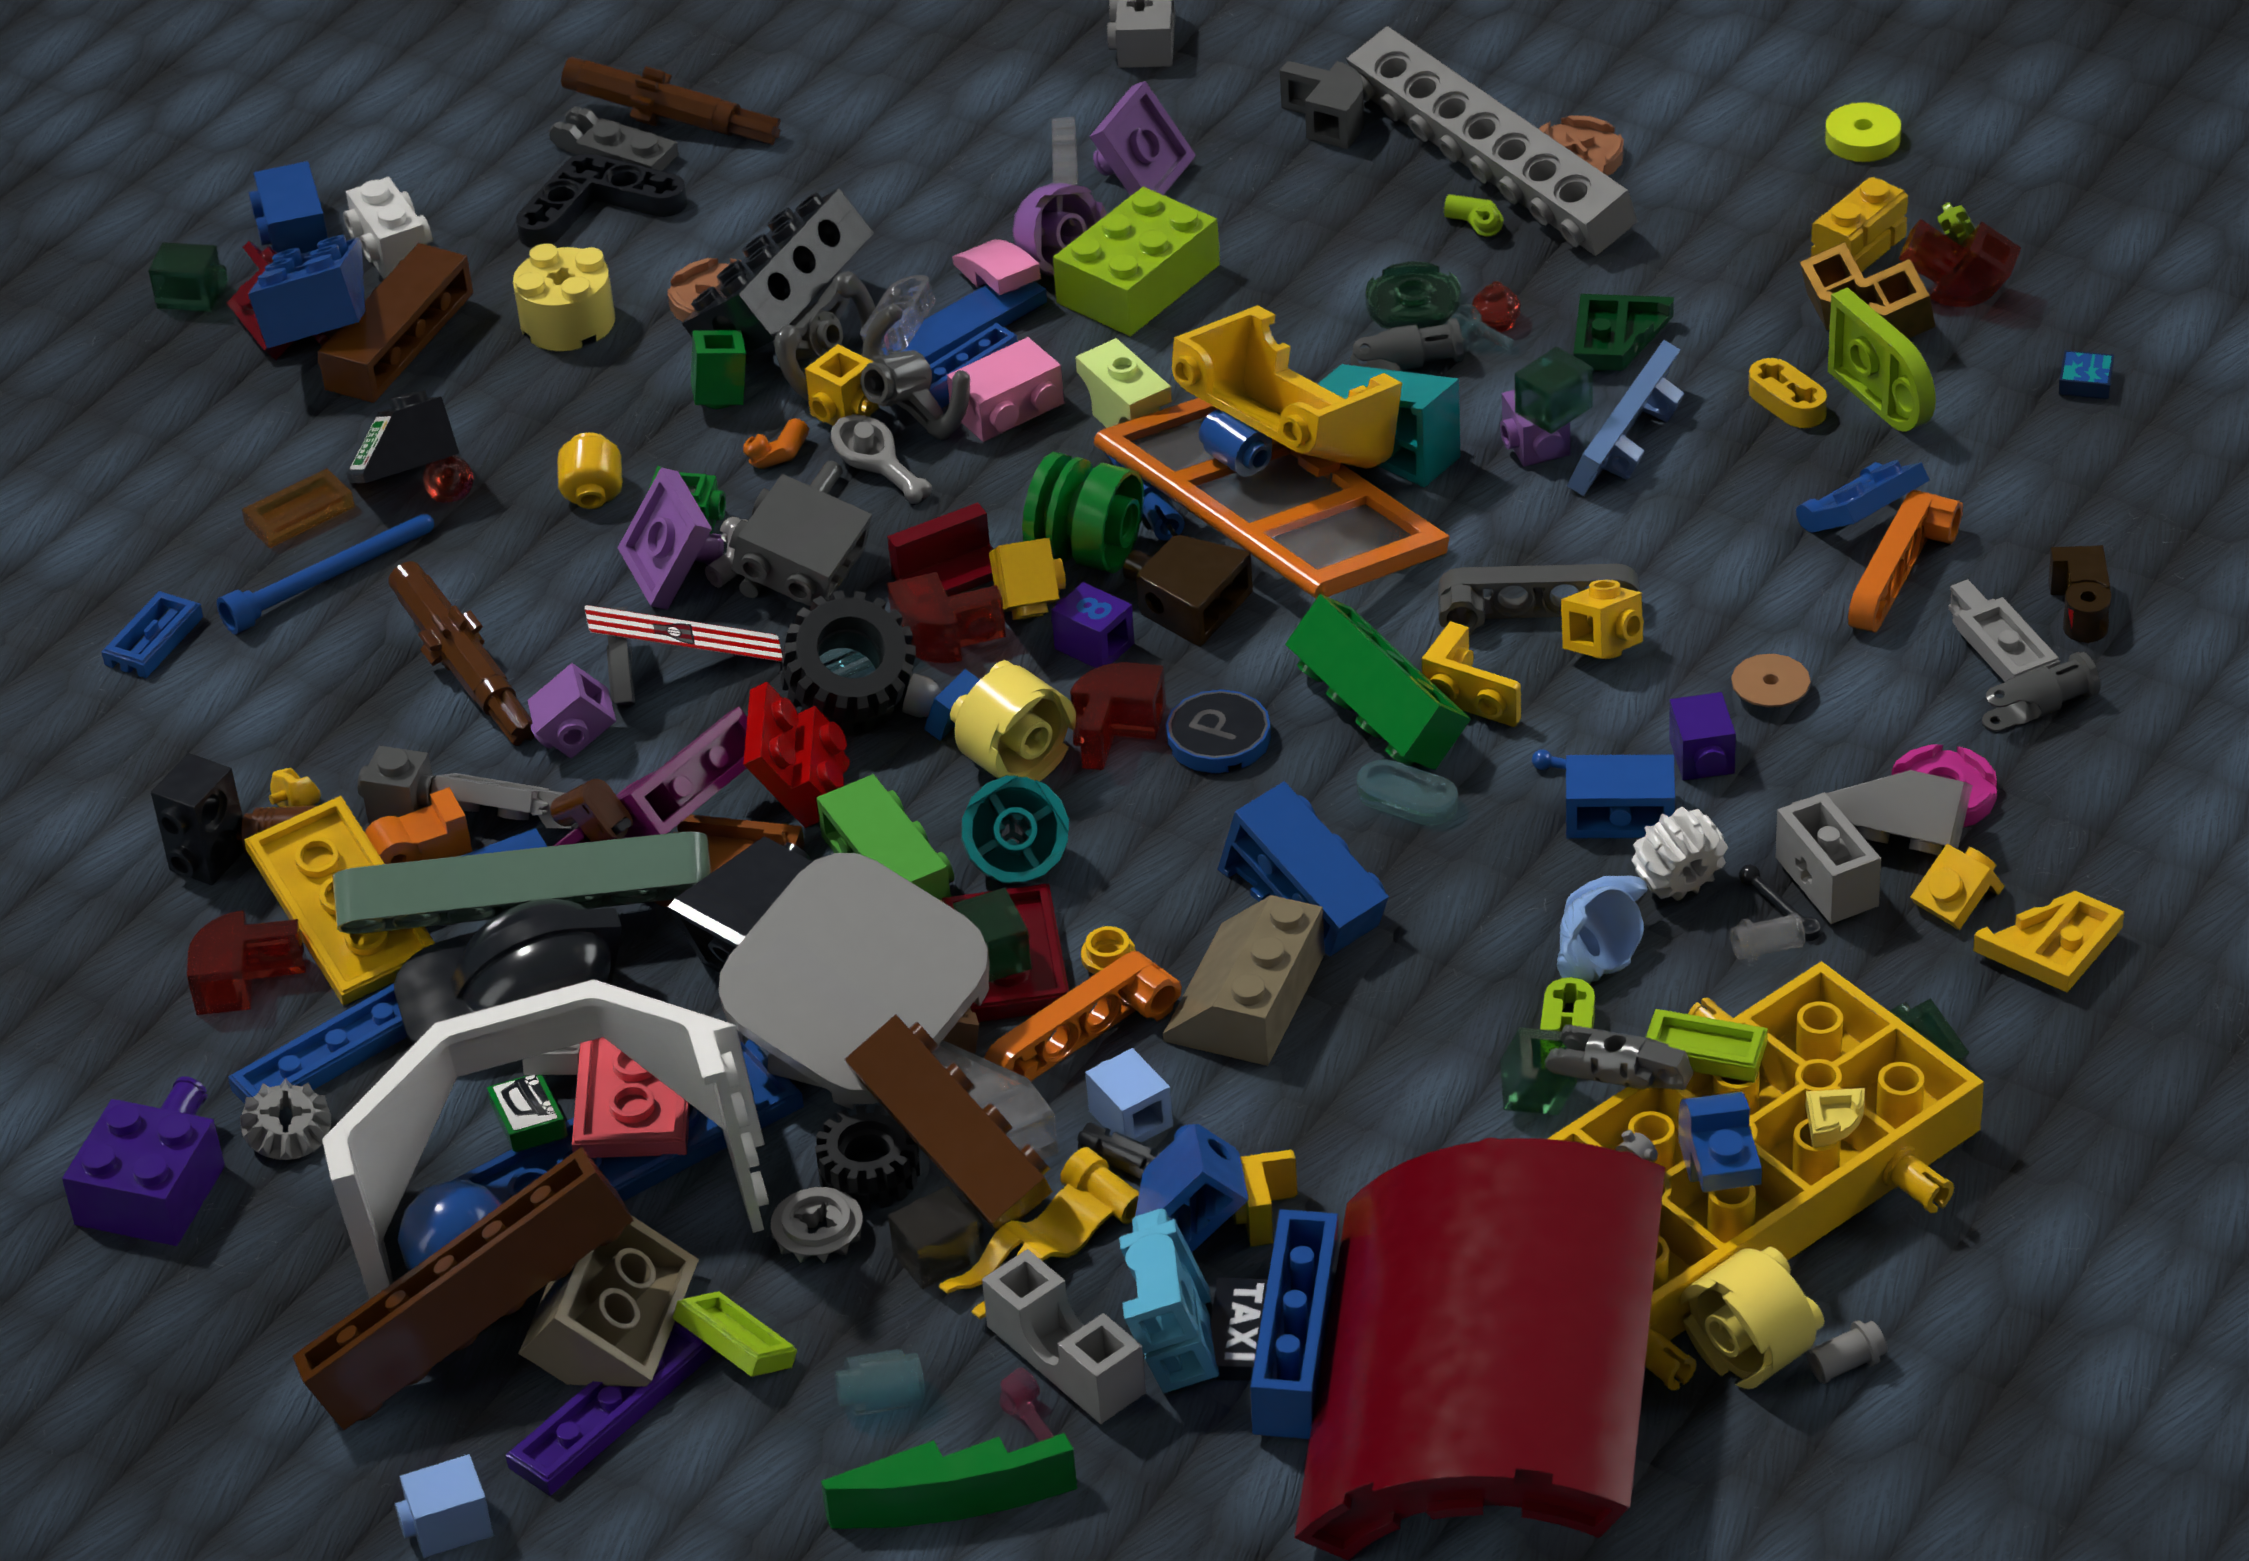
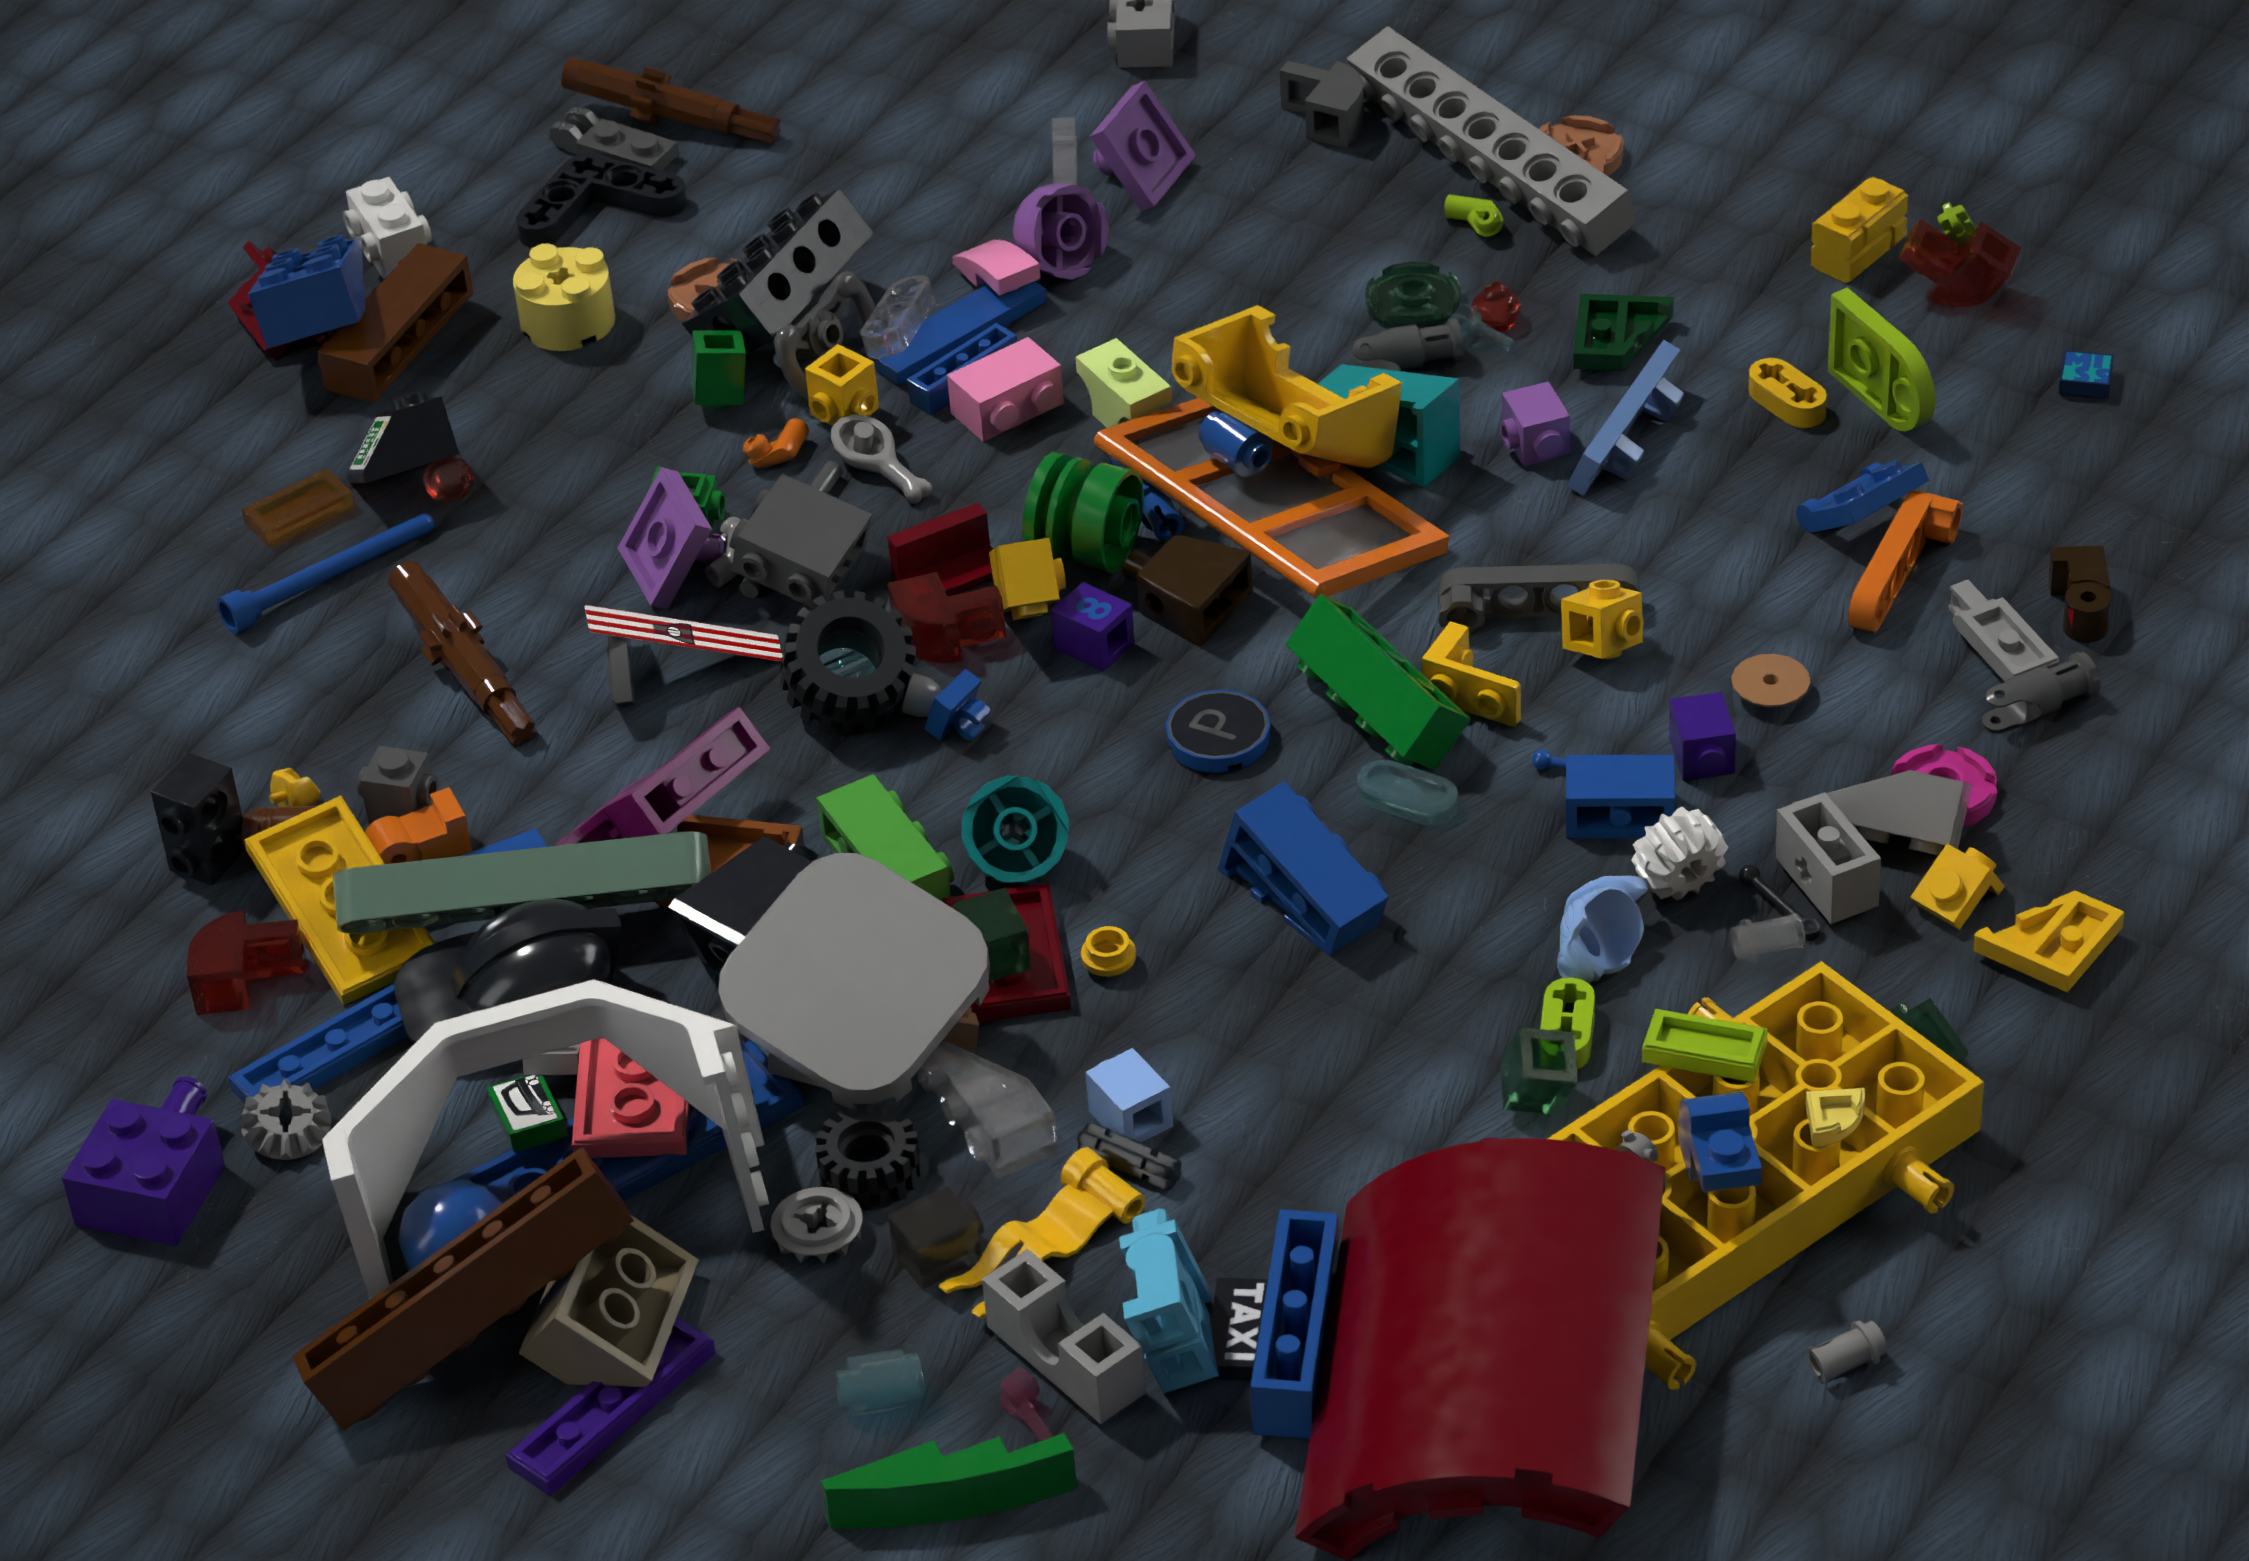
blue tile [101,591,203,678] -> none
clear green brick [148,242,227,312] -> none
blue brick [248,161,328,254] -> none
light blue brick [395,1454,493,1558] -> none
light grey hinge [431,773,578,828] -> none
medium lavender brick [527,663,616,759] -> none
reddish brown piece [550,779,633,842] -> none
yellow head [557,432,622,509] -> none
lime tile [672,1291,797,1377] -> none
red plate [743,682,850,828] -> none
reddish brown brick [844,1014,1053,1232] -> none
dark grey piece [860,304,970,440] -> none
light yellow brick [950,660,1076,781] -> none
orange beam [982,951,1182,1092] -> none
lime brick [1053,187,1220,337] -> none
clear red brick [1070,662,1166,770] -> none
blue torso [1132,1124,1248,1252] -> none
dark tan slope [1163,895,1325,1066] -> none
yellow bracket [1233,1150,1297,1247] -> none
clear green brick [1514,346,1593,434] -> none
dark grey hinge [1545,1025,1693,1090] -> none
light yellow brick [1681,1247,1824,1389] -> none
pearl gold brick [1800,242,1936,339] -> none
neon yellow piece [1825,103,1901,162] -> none

